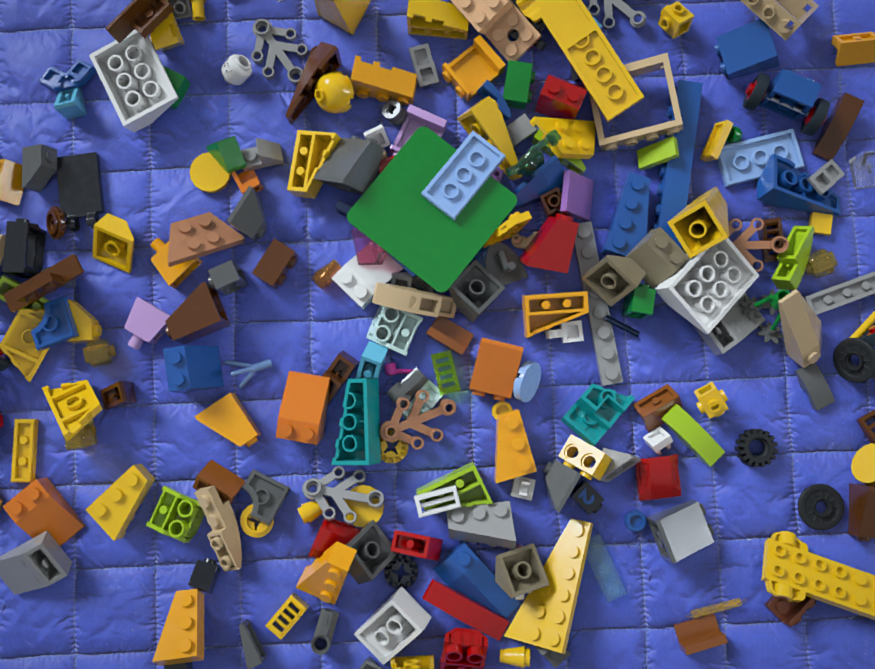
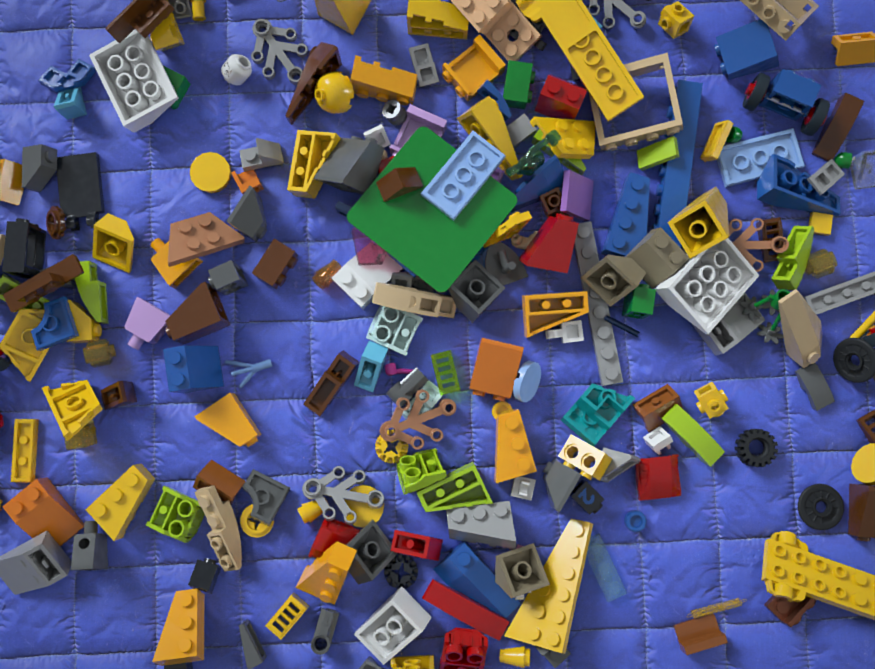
green slope [206,136,246,173] -> none
orange slope [276,371,331,445] -> none
teal wedge [331,378,381,465] -> none
white tile [414,485,461,518] -> none
dark orange panel [426,316,473,356] -> none
slope [646,500,714,564] -> none
none -> dark grey torso [71,521,108,571]
none -> lime slope [75,261,109,324]
none -> reddish brown slope [376,167,423,202]
none -> lime slope [396,448,447,495]
none -> green hinge [835,152,852,169]

